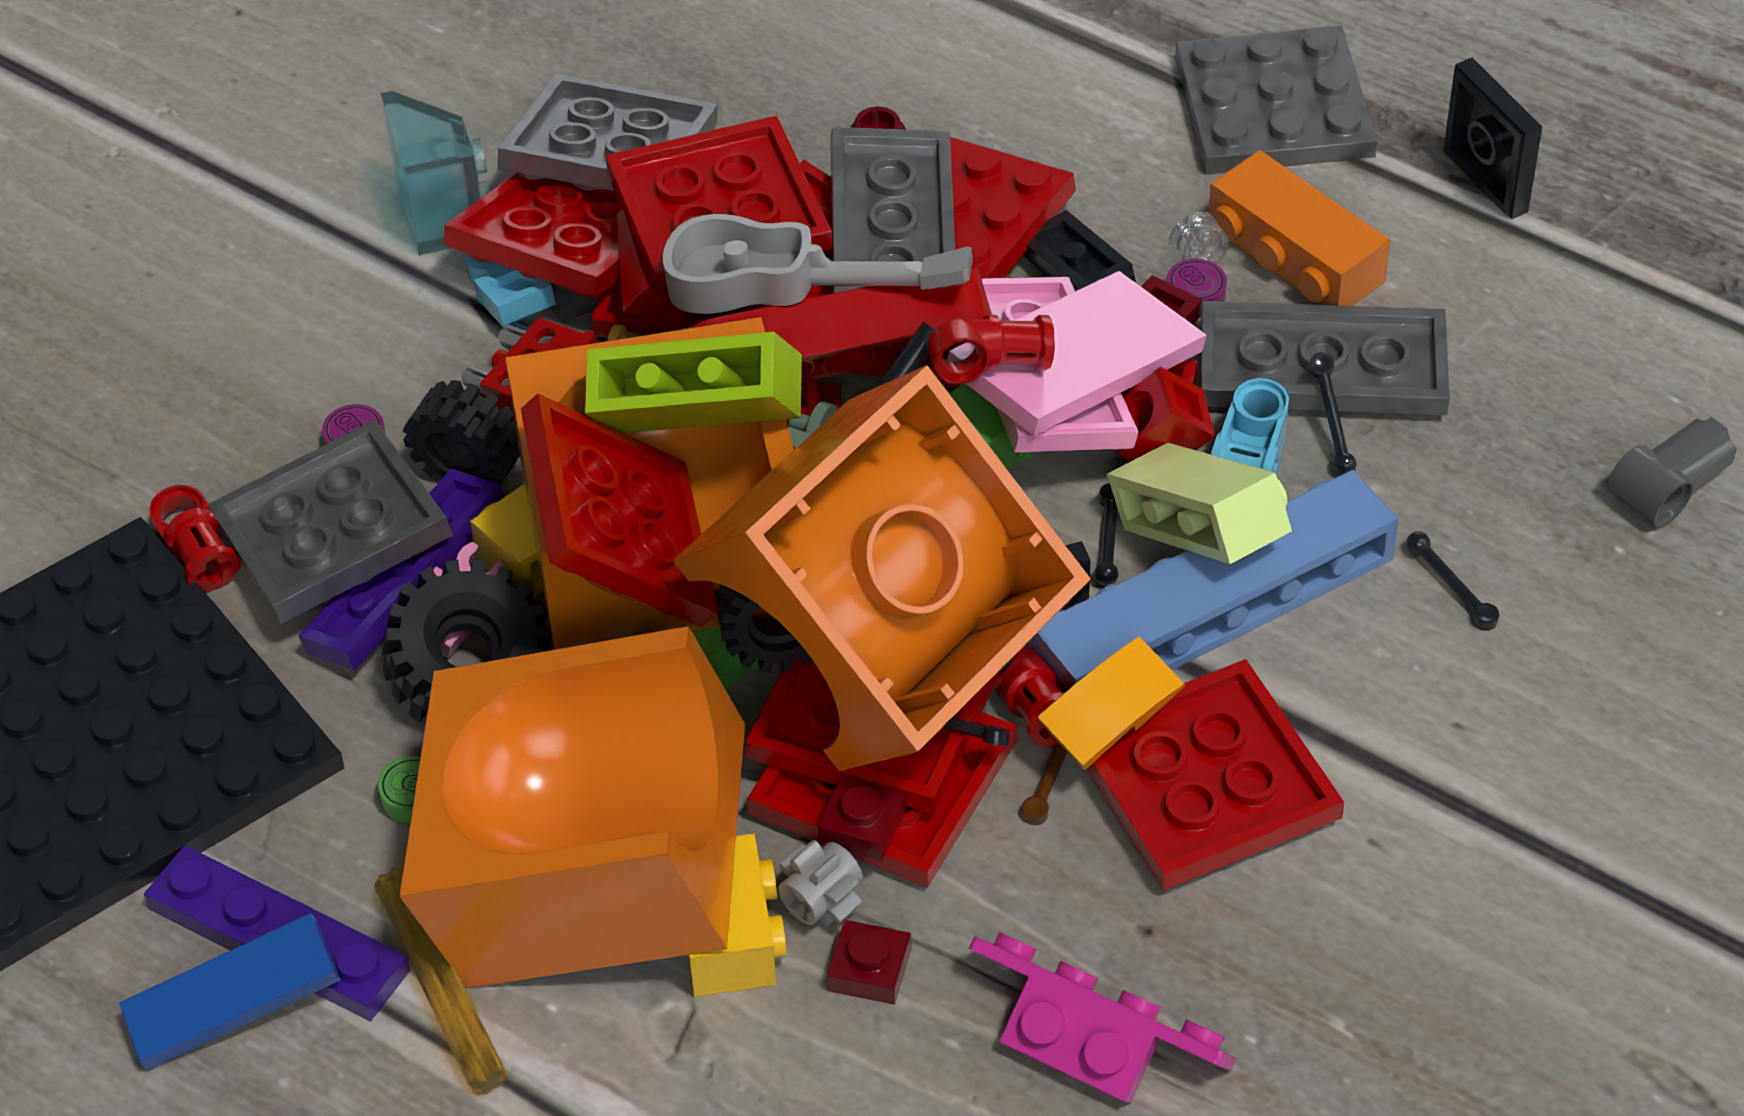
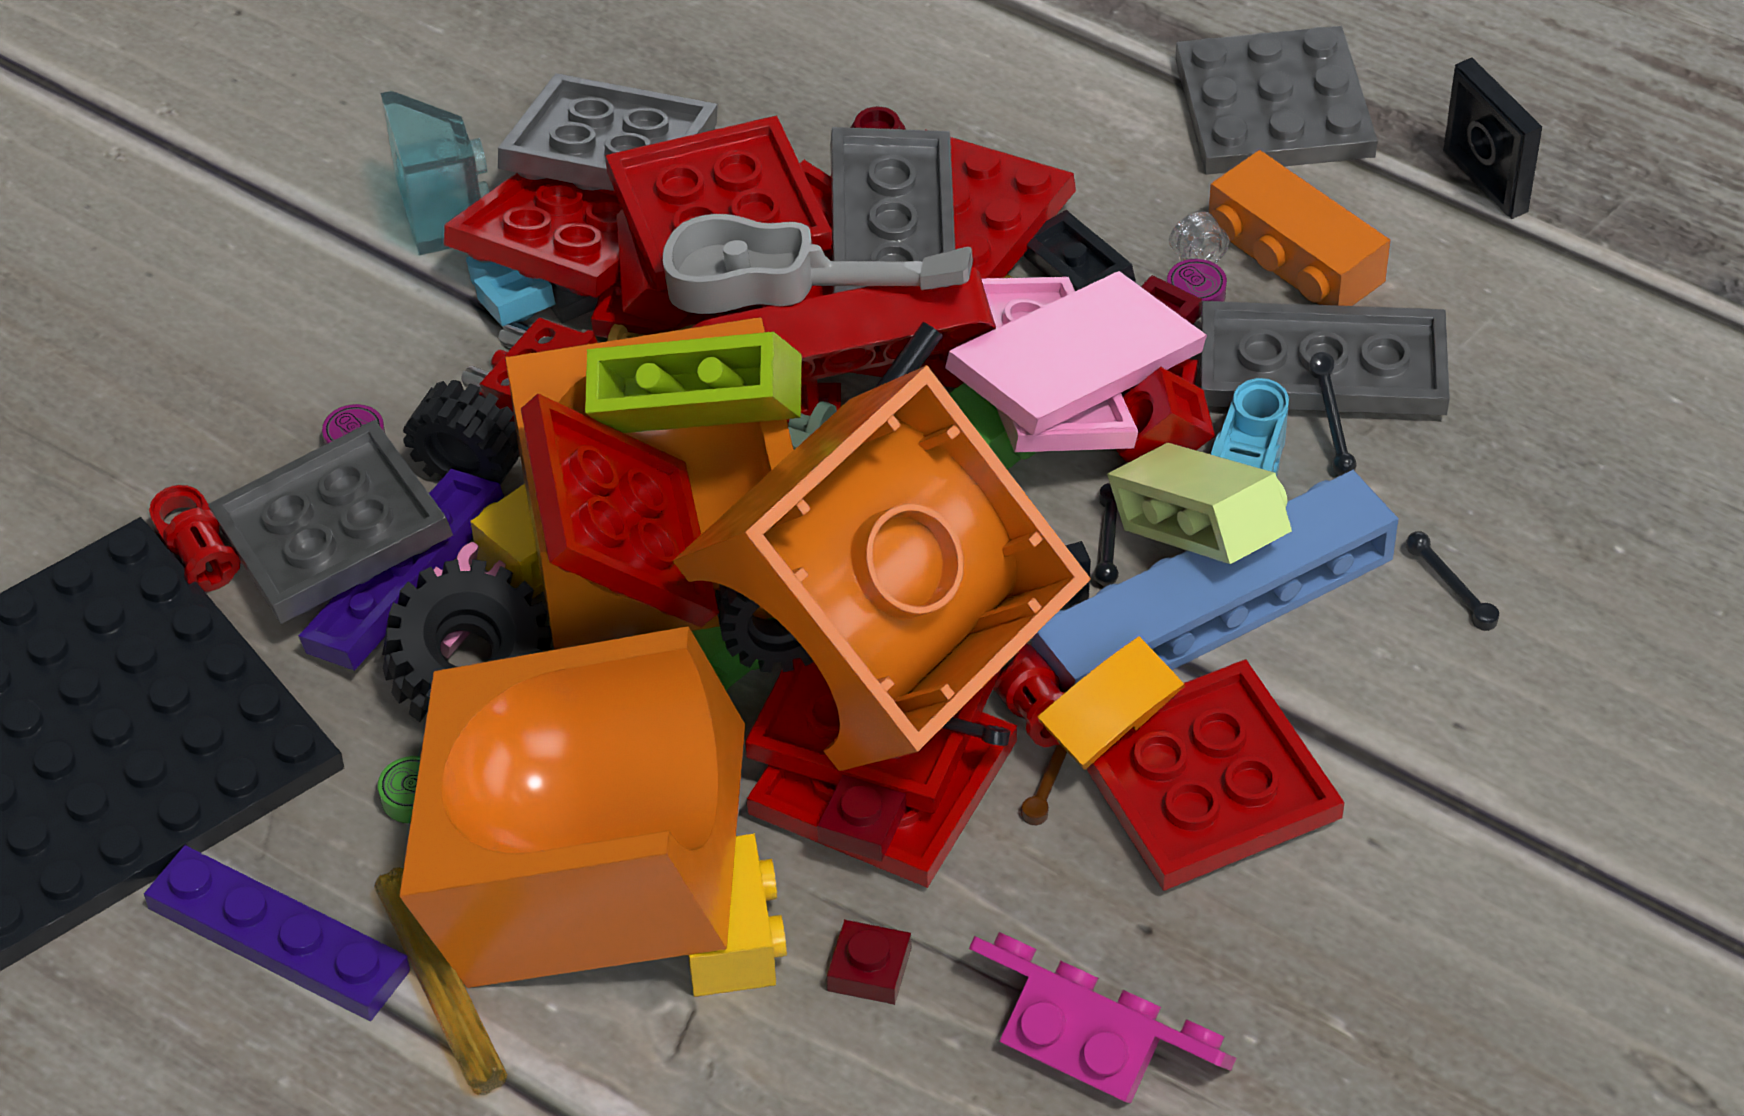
blue tile [119,913,341,1070] -> none
light grey gear [778,840,863,927] -> none
red connector [927,315,1055,385] -> none
dark grey piece [1608,417,1737,527] -> none

